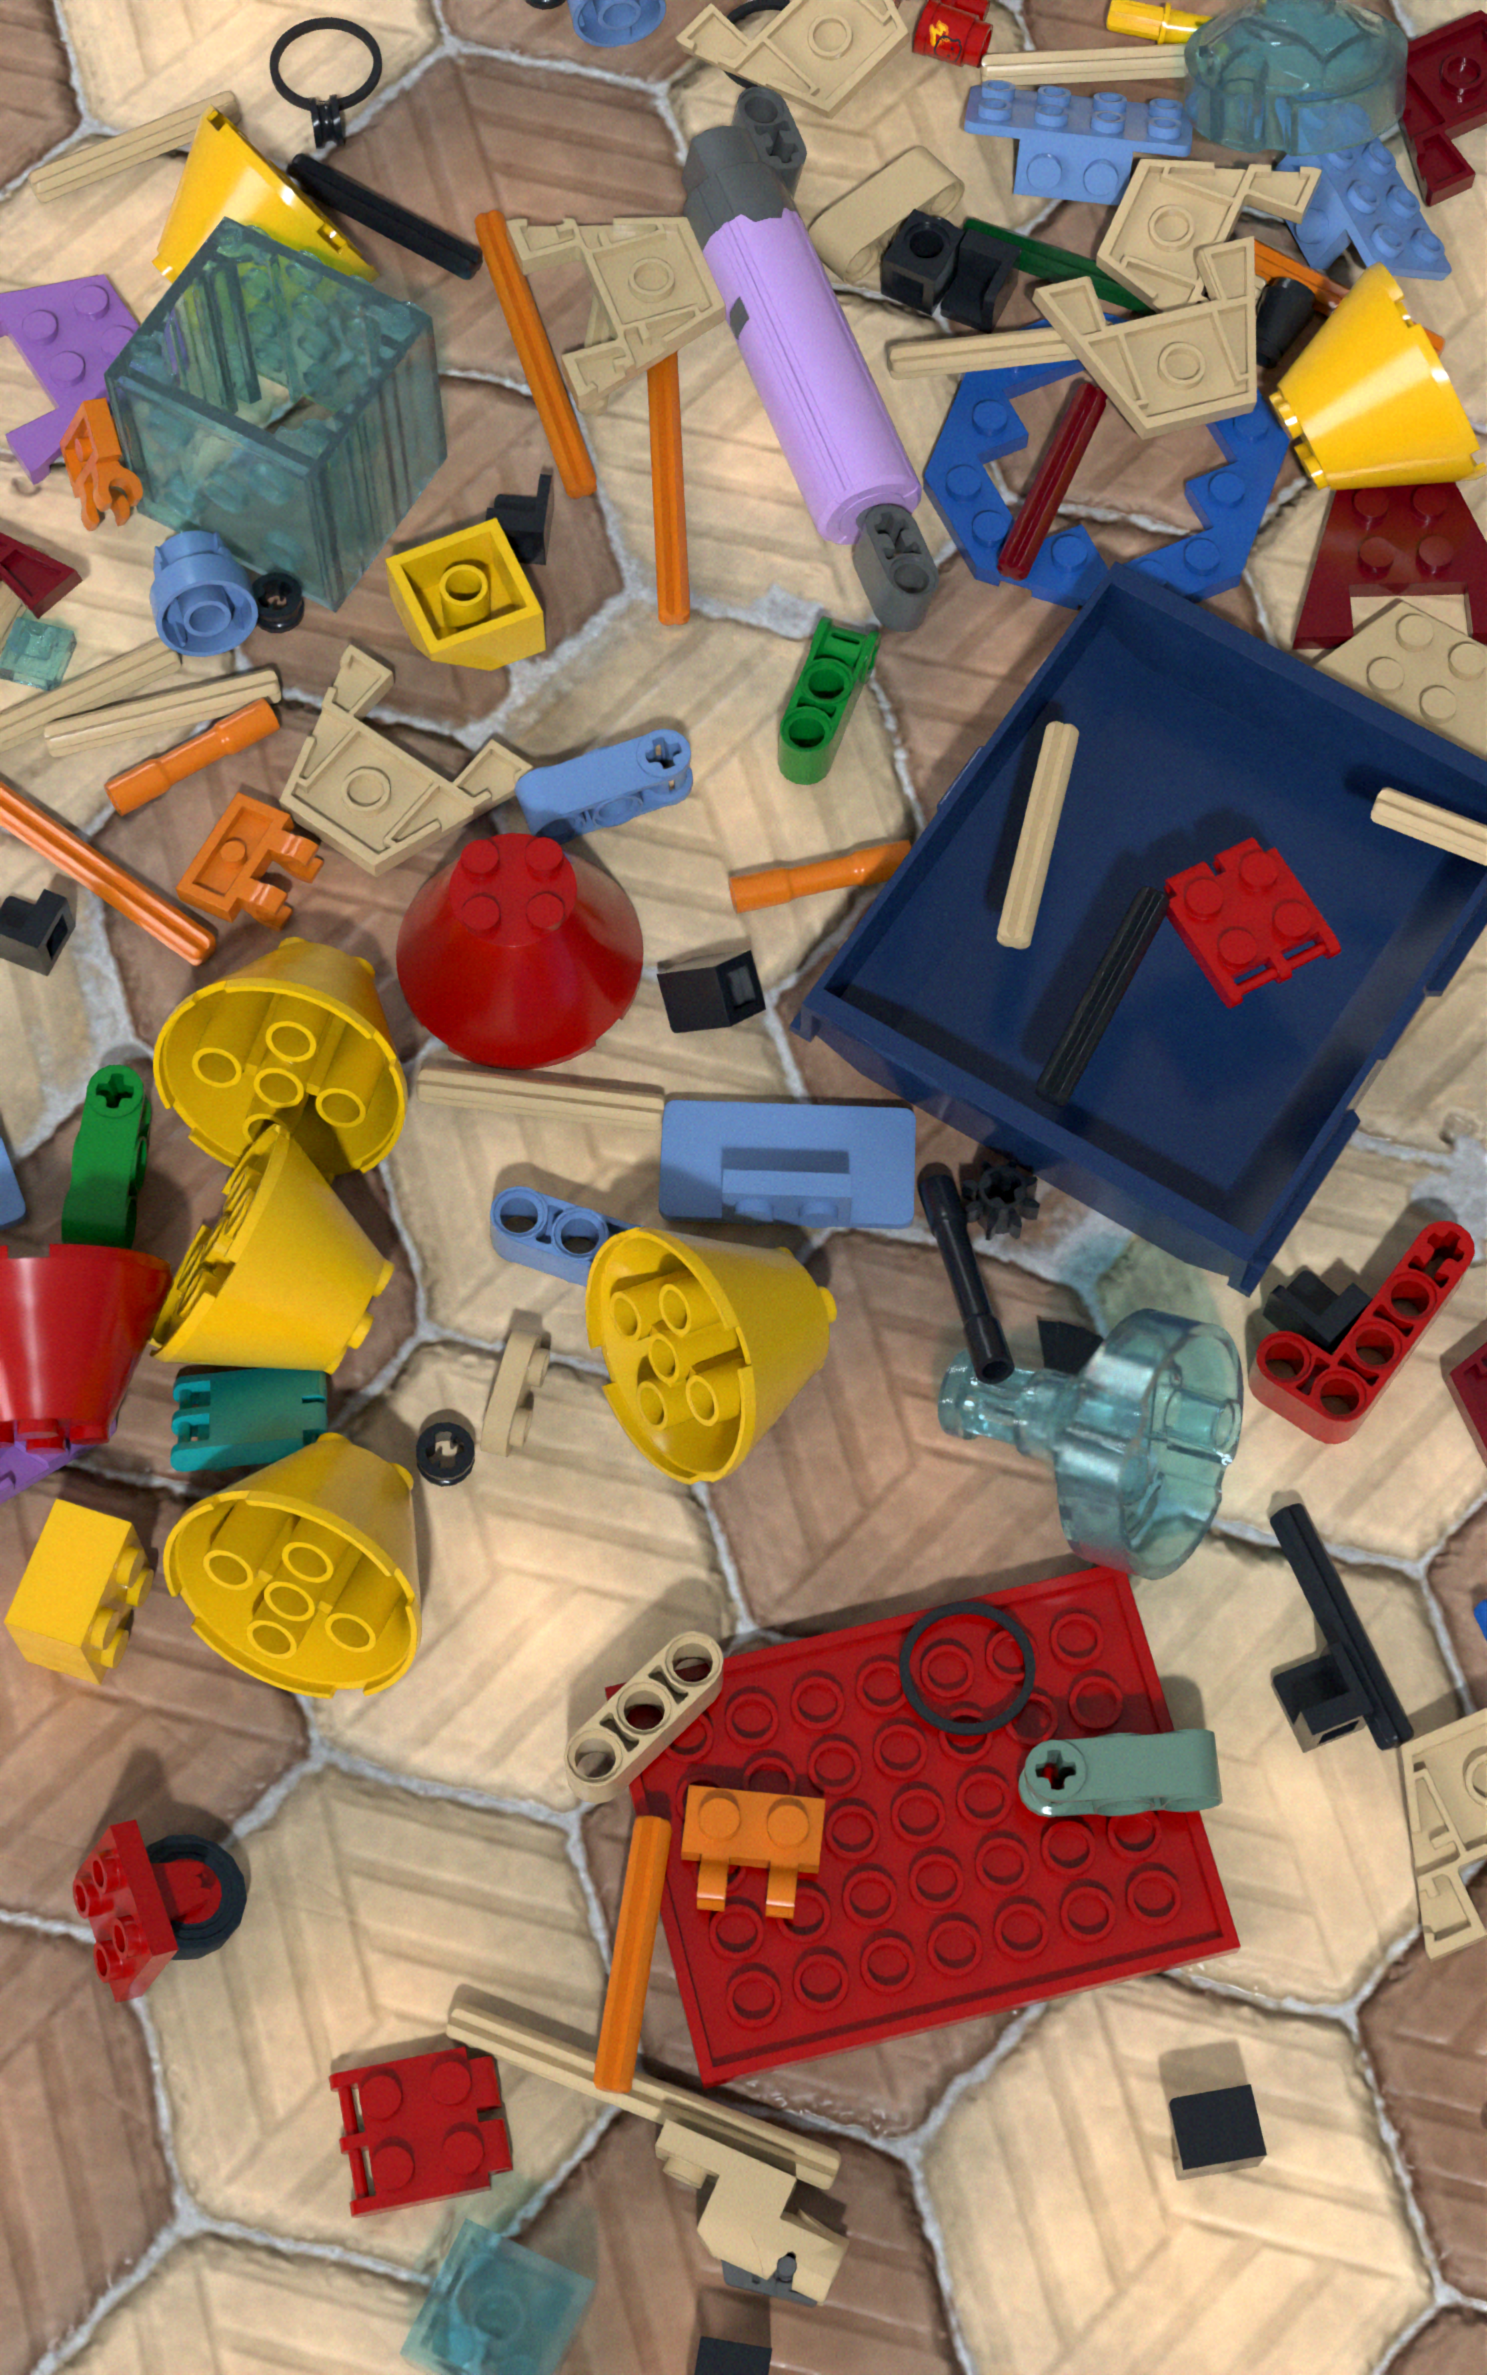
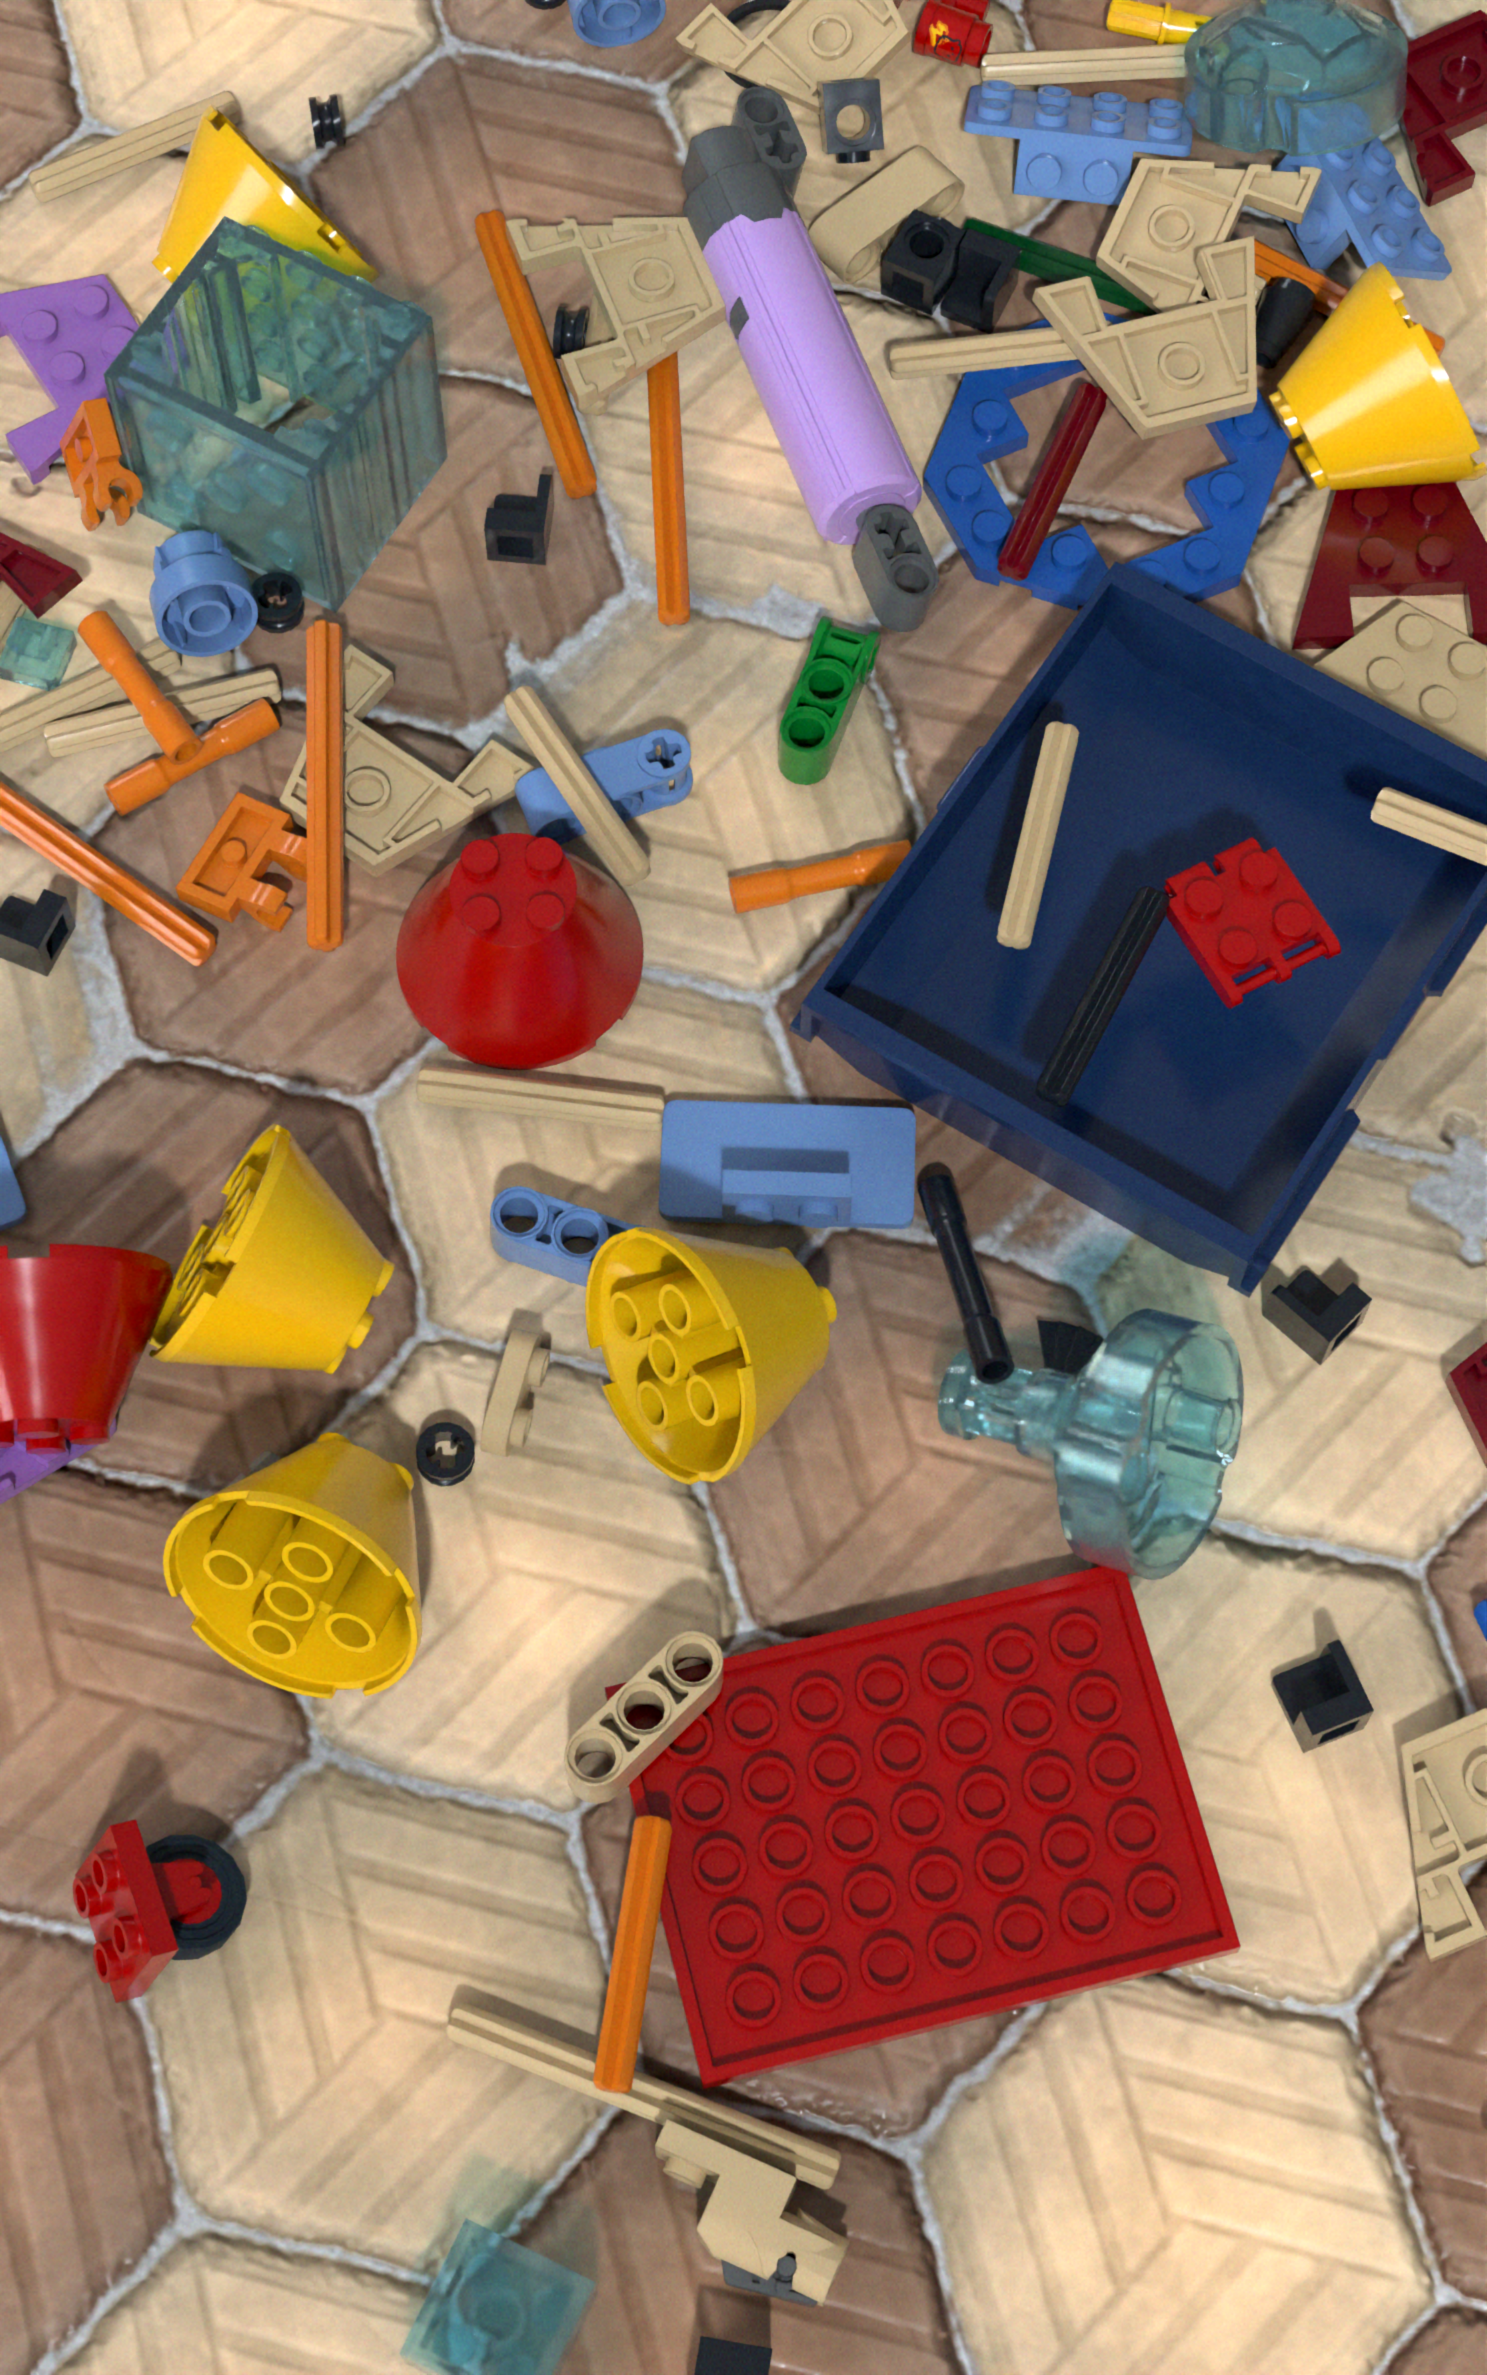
yellow brick [4,1498,154,1686] -> none
green piece [61,1064,152,1250] -> none
yellow cone [153,937,408,1184] -> none
teal plate [170,1368,328,1472] -> none
black piece [270,17,382,111] -> none
black axle [286,153,483,280] -> none
red plate [329,2046,513,2218] -> none
yellow slope [385,518,546,671] -> none
black panel [657,950,766,1033] -> none
orange plate [681,1785,826,1919] -> none
black piece [899,1602,1036,1736] -> none
black gear [961,1159,1040,1241] -> none
sand green piece [1018,1729,1223,1817] -> none
black panel [1168,2084,1267,2181] -> none
red beam [1248,1221,1475,1444] -> none
black axle [1270,1503,1414,1751] -> none
none -> orange piece [78,610,202,765]
none -> orange axle [306,619,344,952]
none -> tan axle [504,685,651,886]
none -> black bush [553,306,589,359]
none -> black brick [817,76,884,164]

